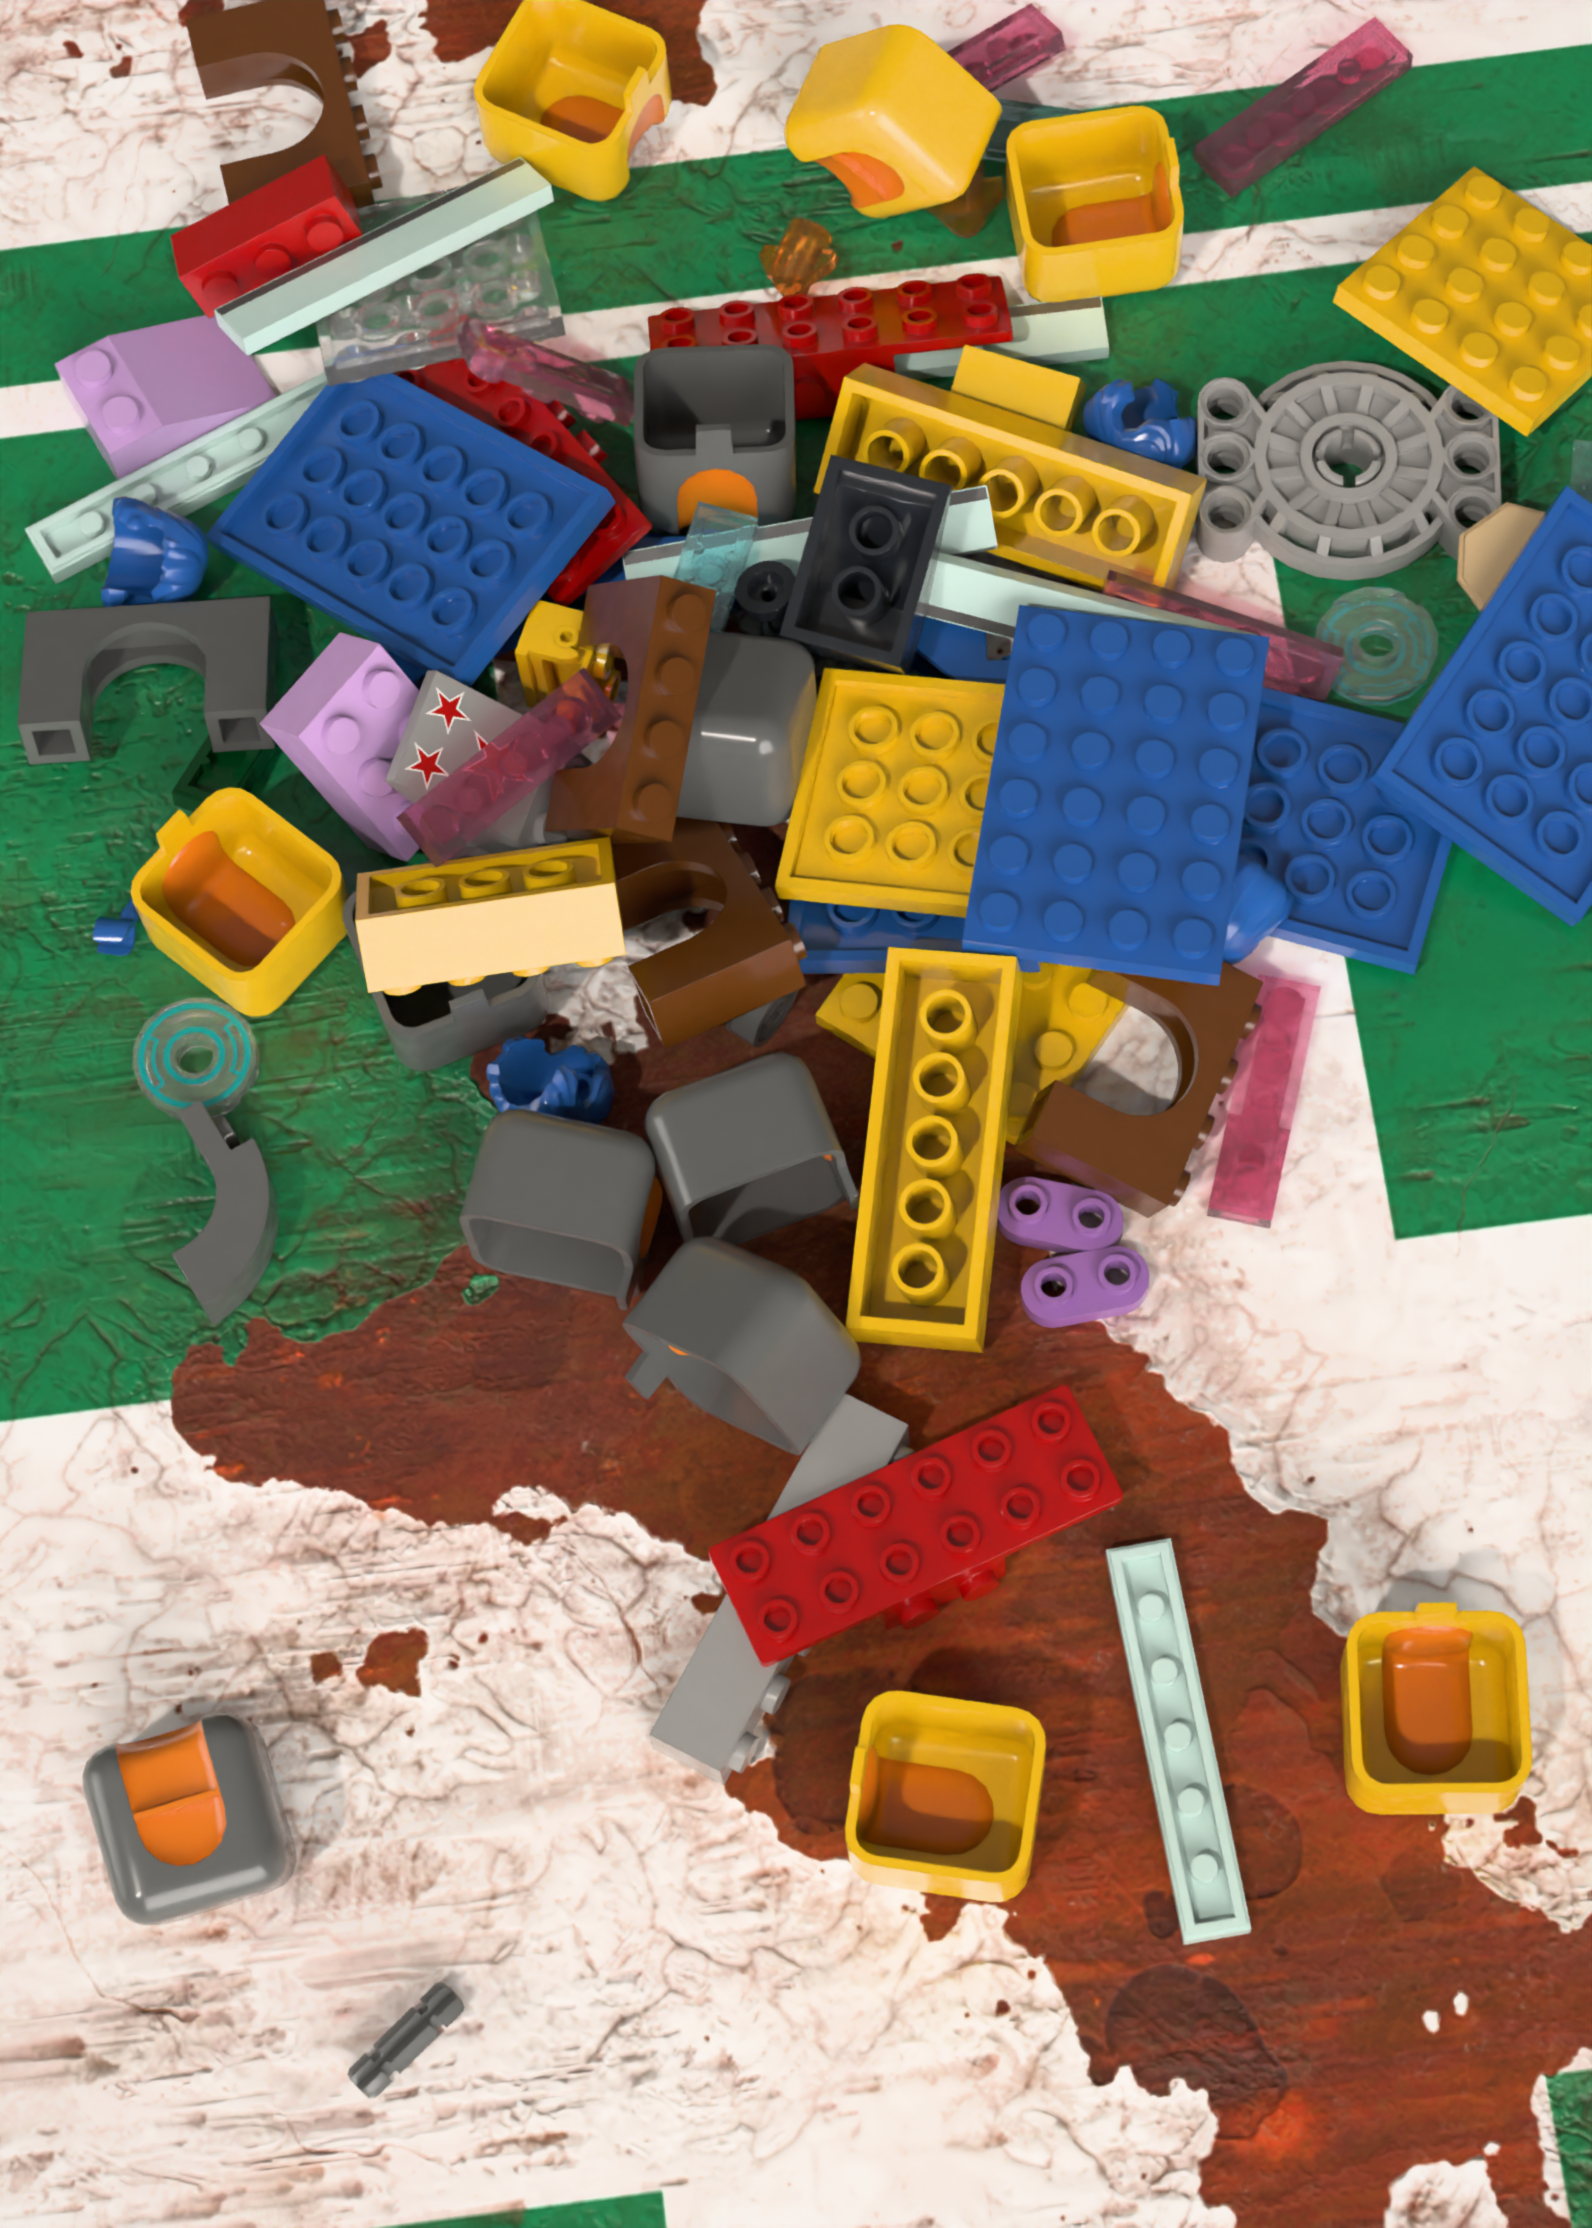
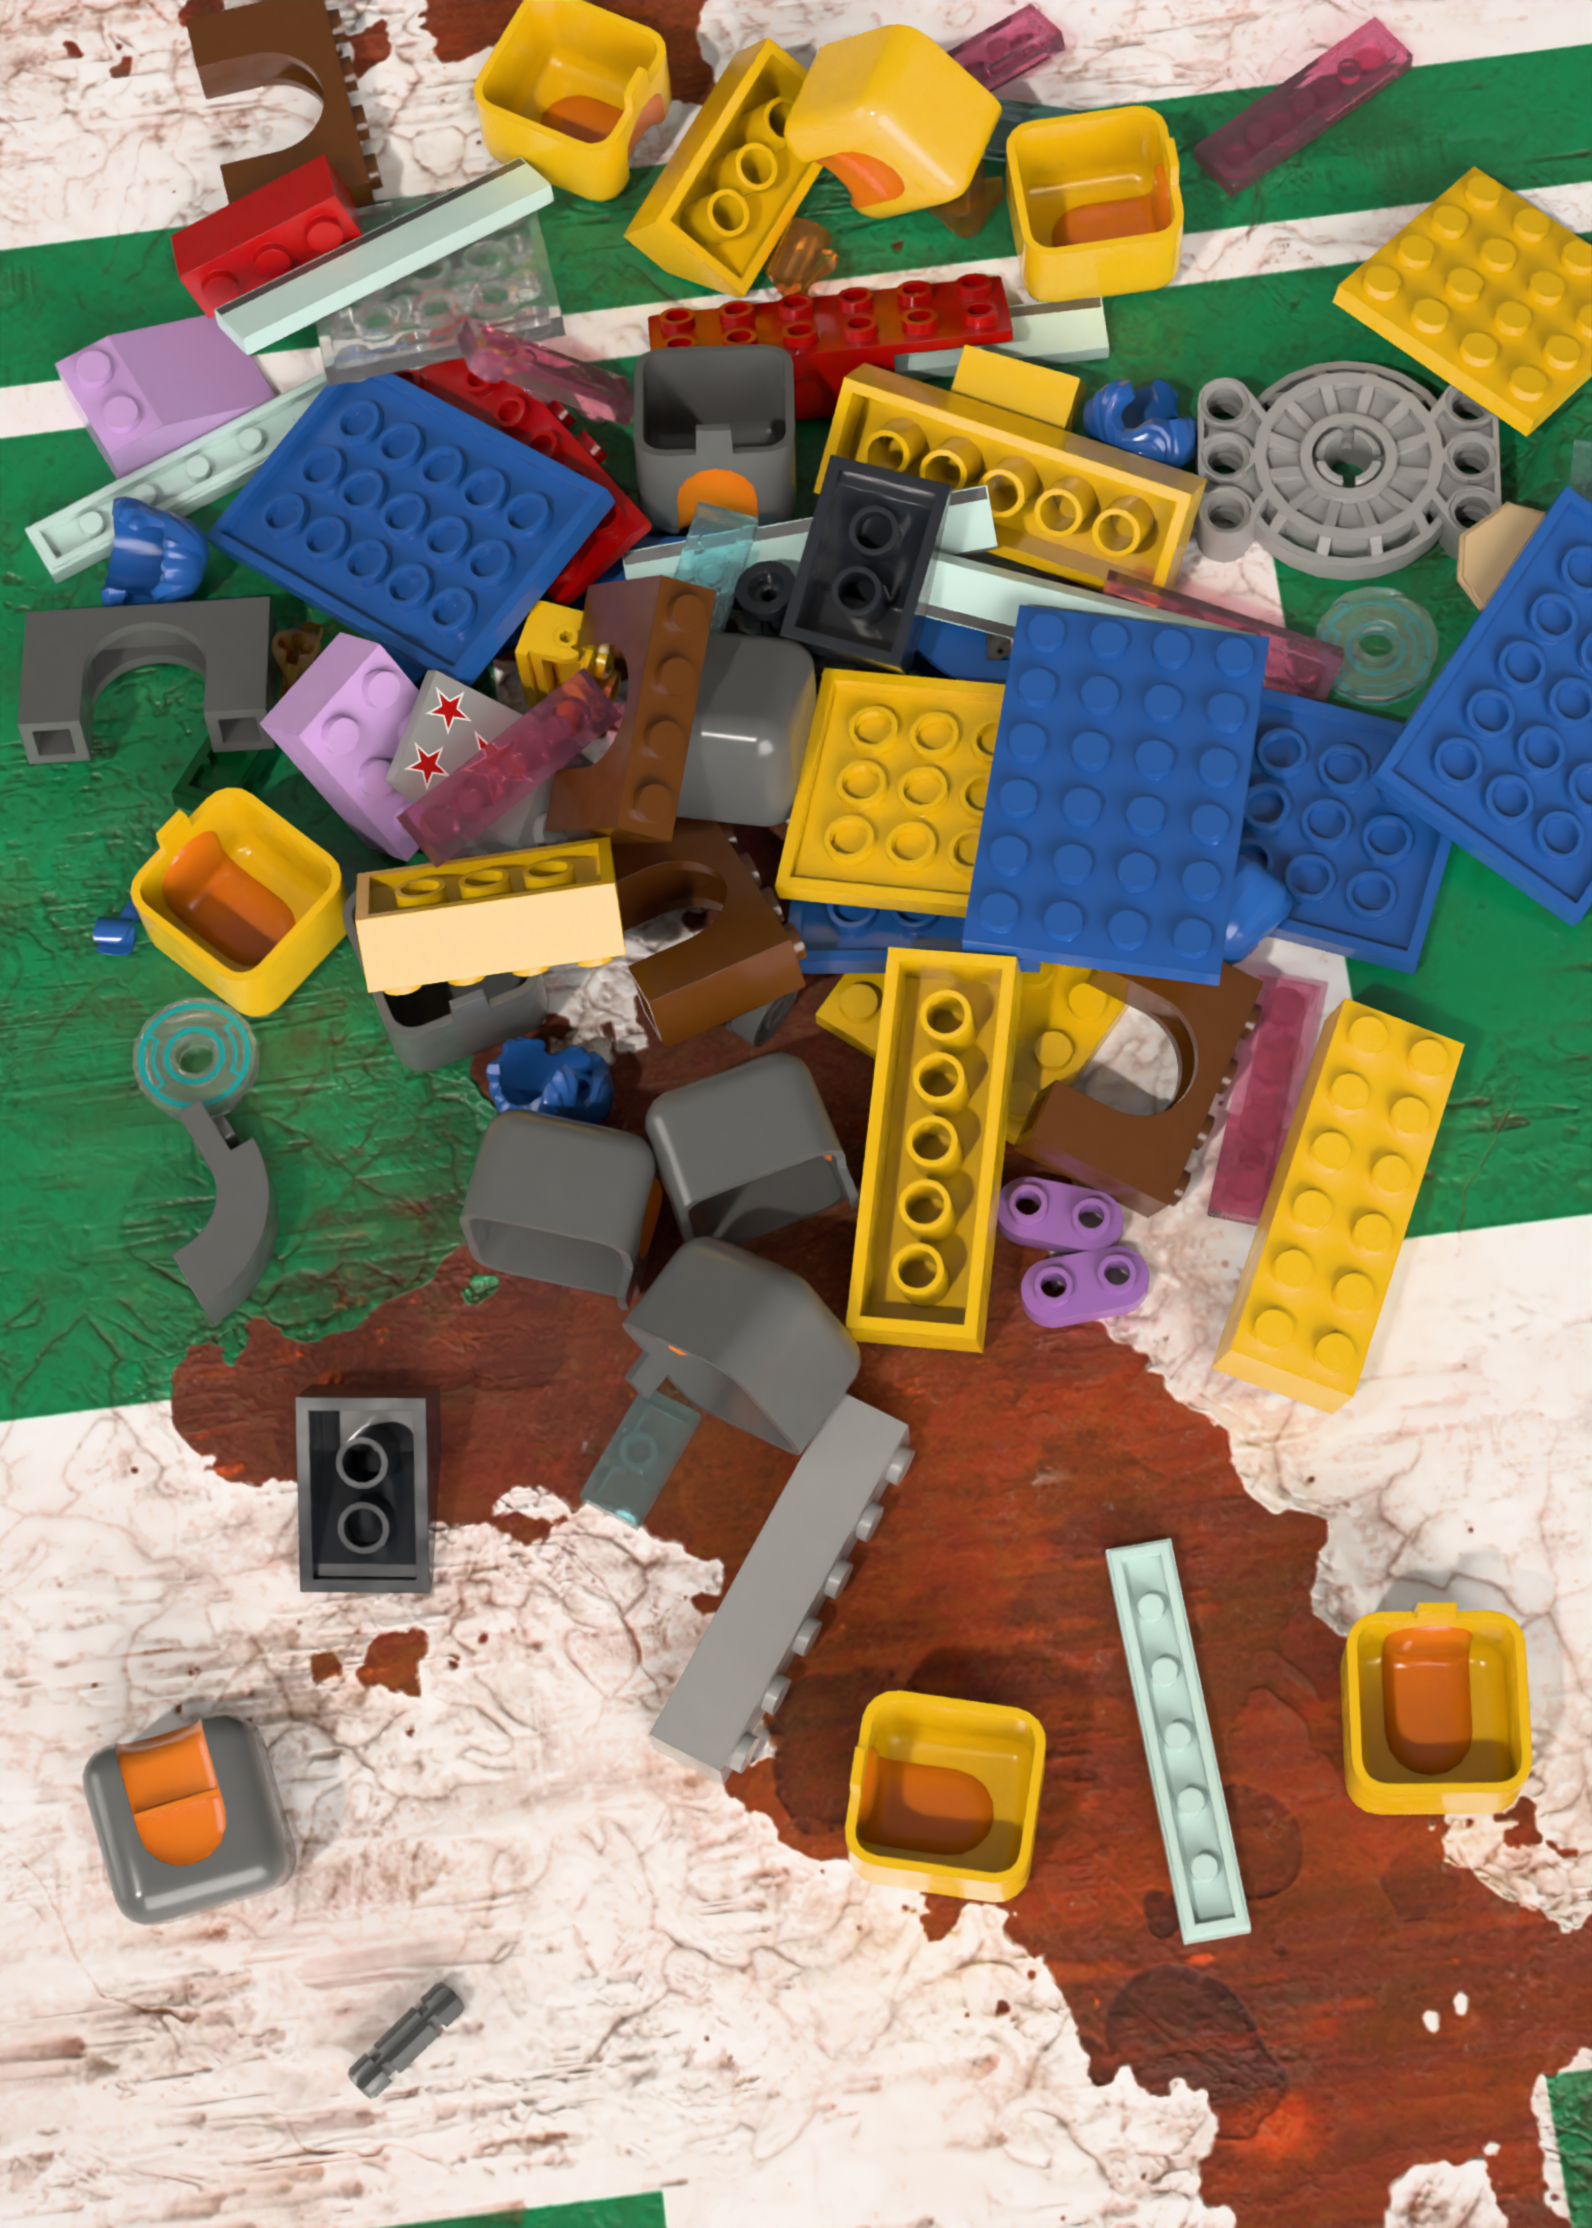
red bracket [708,1385,1123,1667] -> none
none -> clear orange piece [271,621,323,698]
none -> black slope [295,1384,441,1593]
none -> clear light blue plate [579,1391,701,1531]
none -> yellow slope [623,37,823,298]
none -> yellow brick [1211,998,1465,1414]

